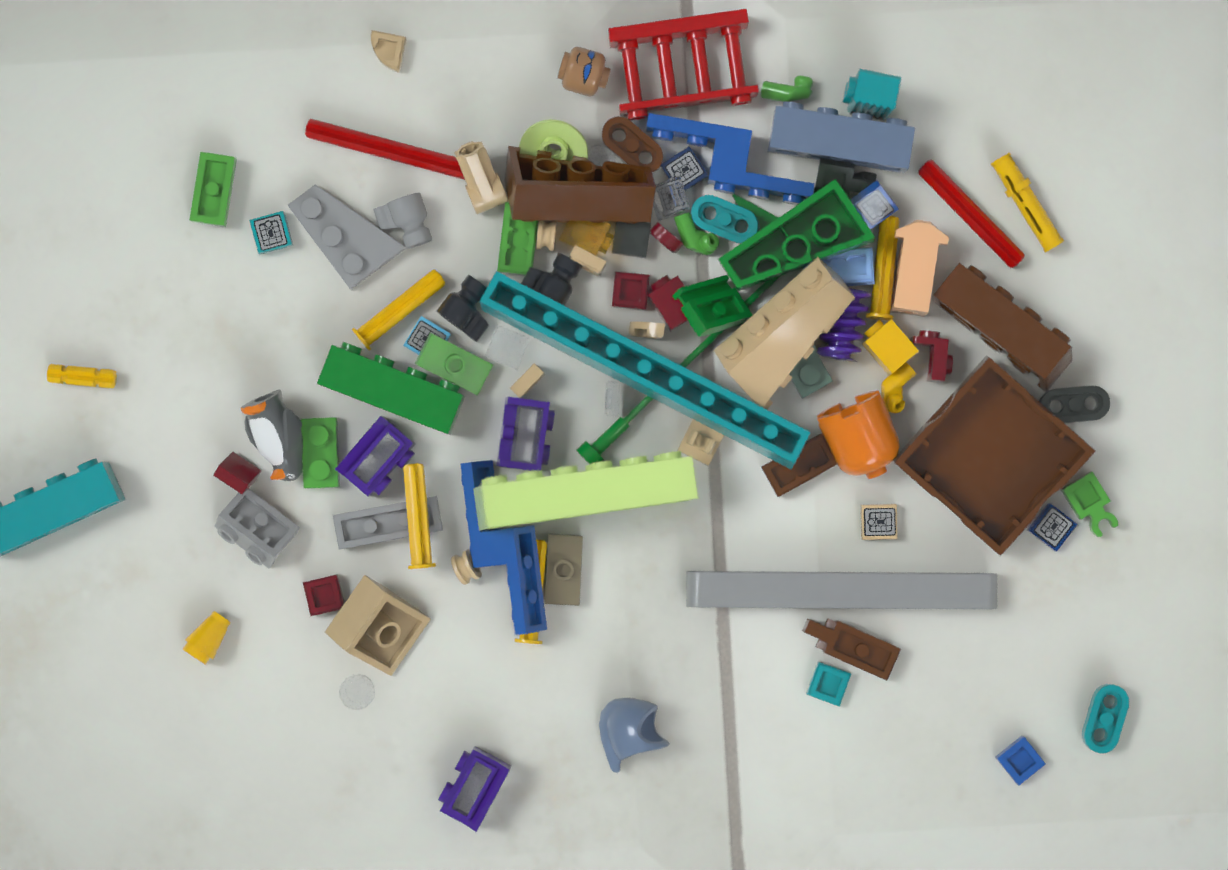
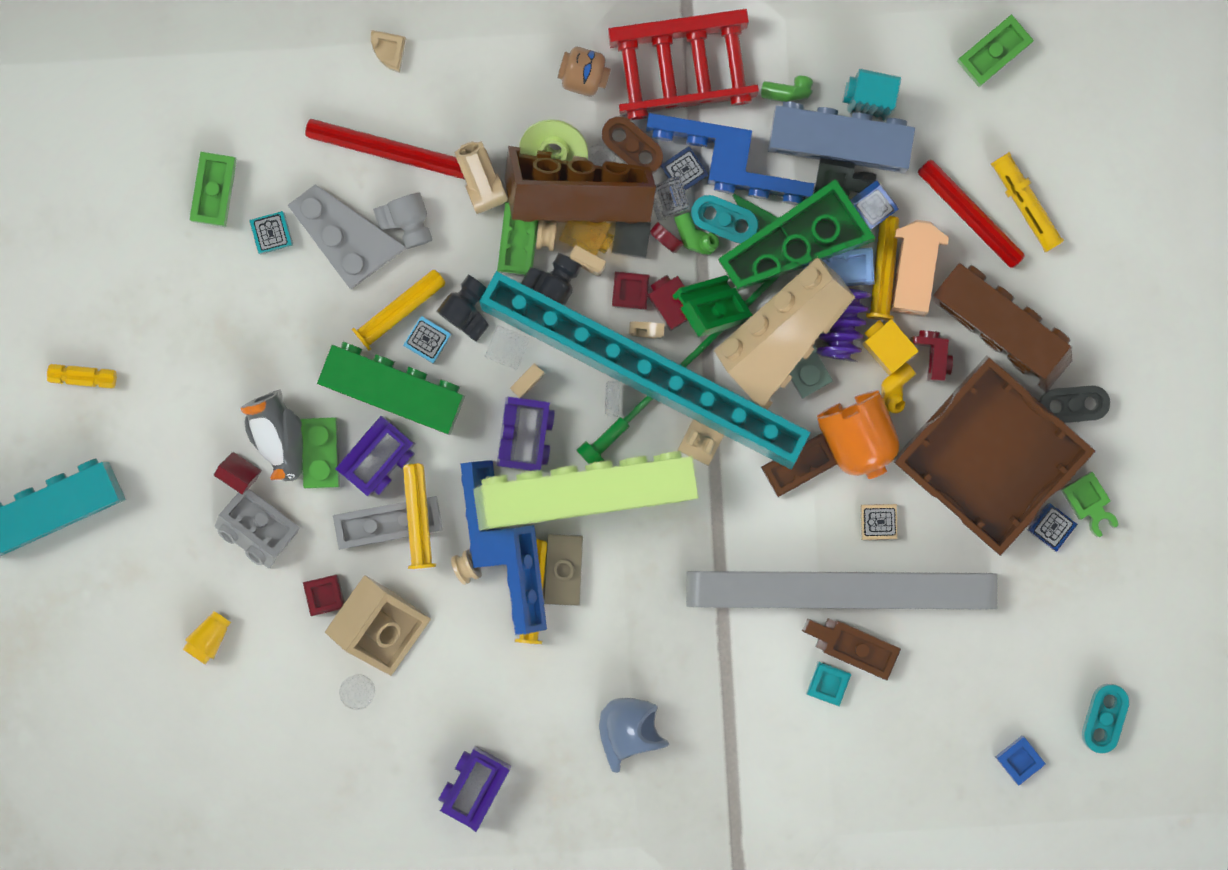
bright green plate [414,333,493,396] -> none
none -> bright green plate [957,14,1034,87]

